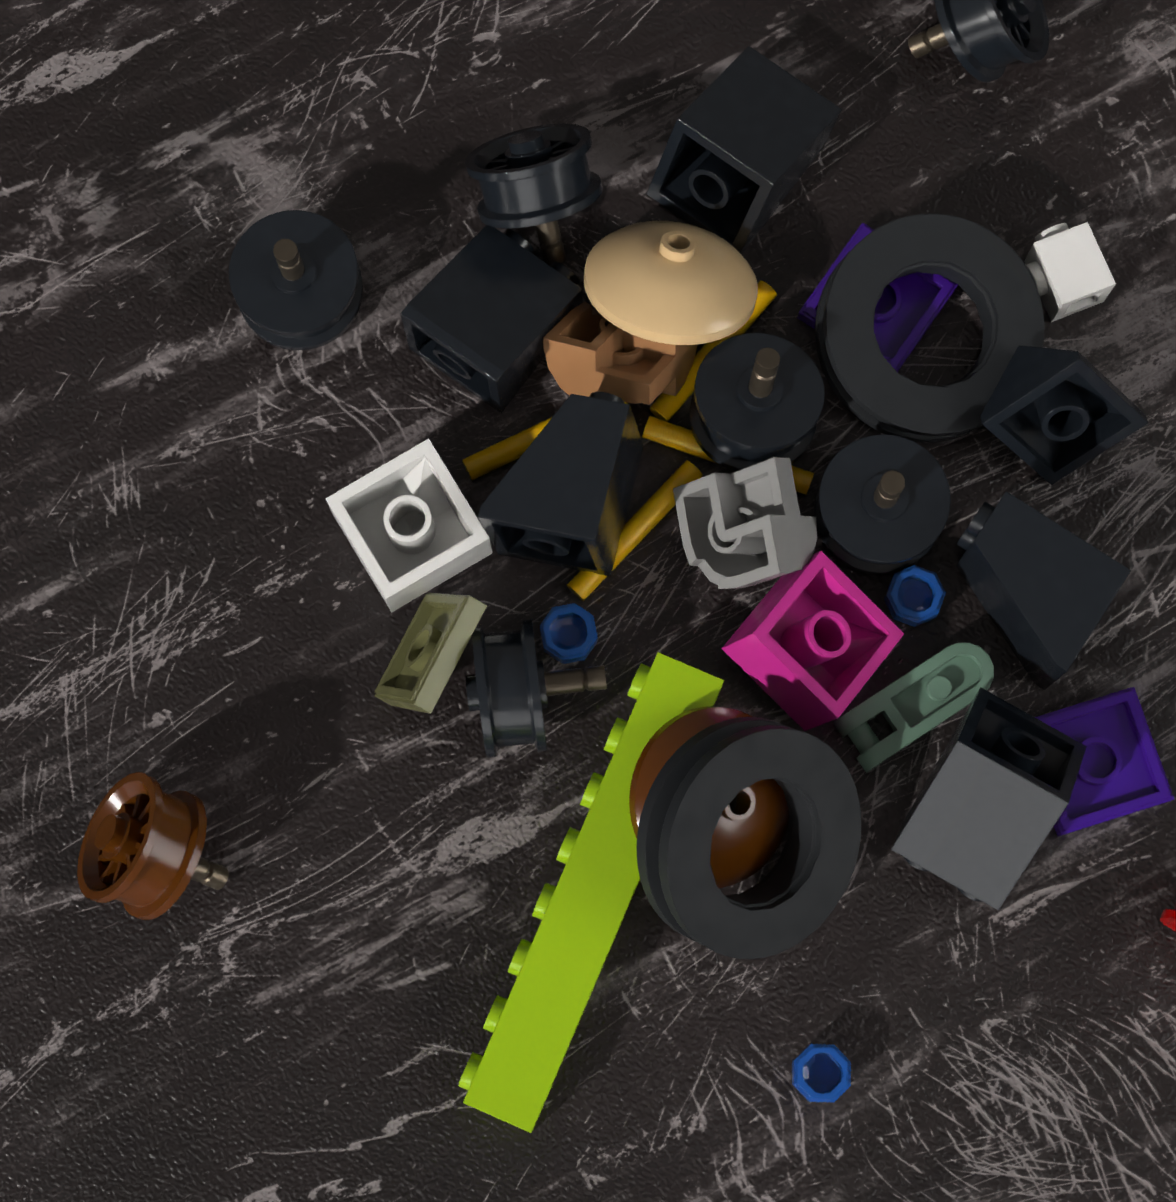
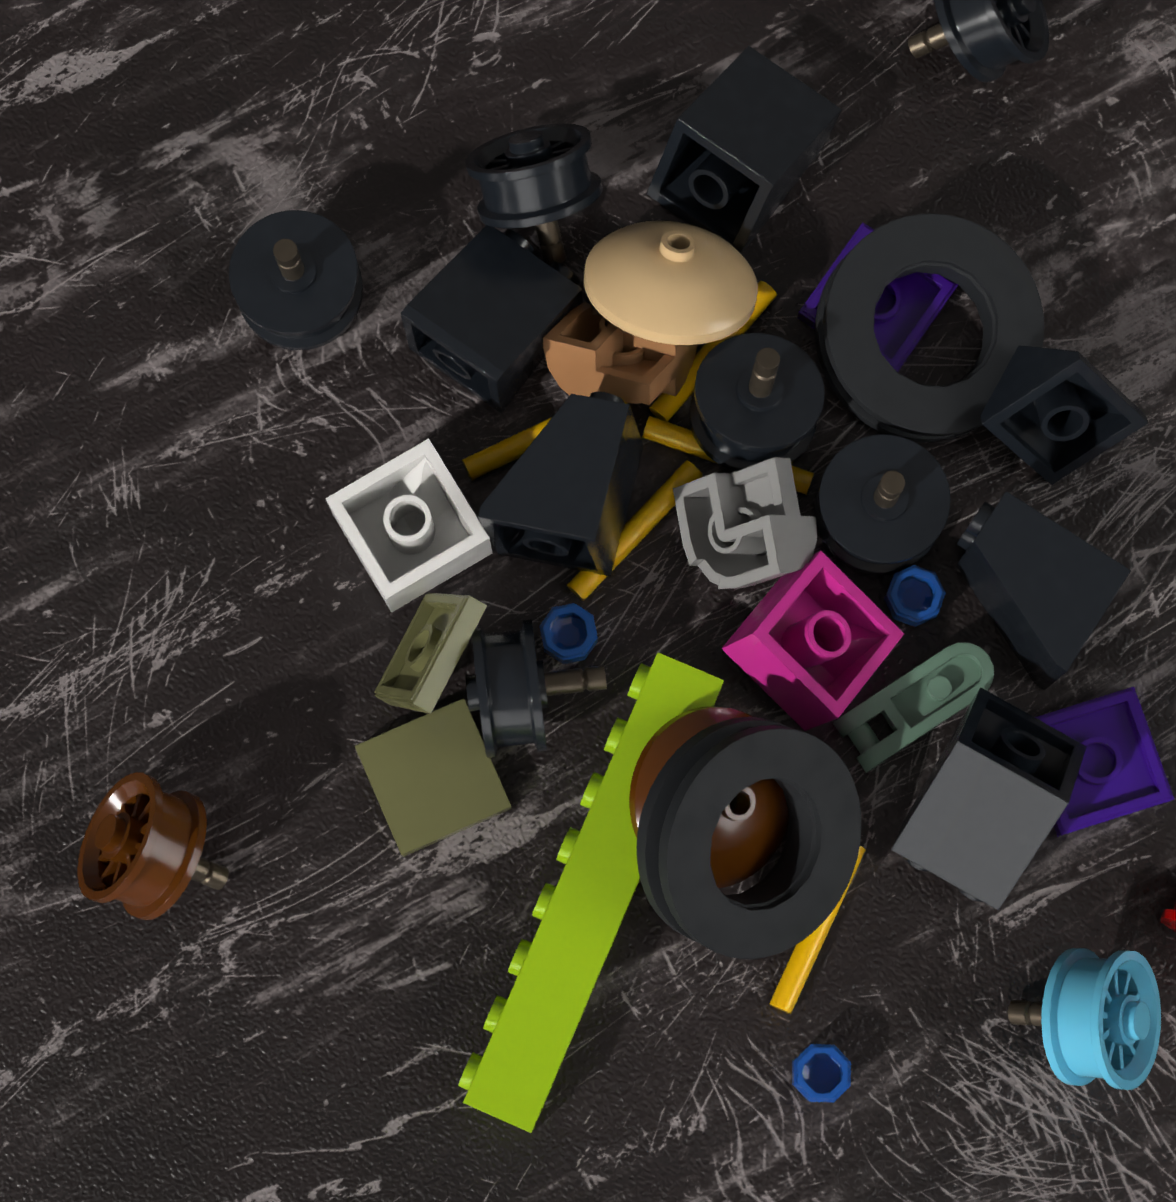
white brick [1024,222,1116,322] -> none
none -> olive tile [355,698,512,857]
none -> yellow bar [769,846,866,1014]
none -> medium azure wheel [1008,948,1161,1090]

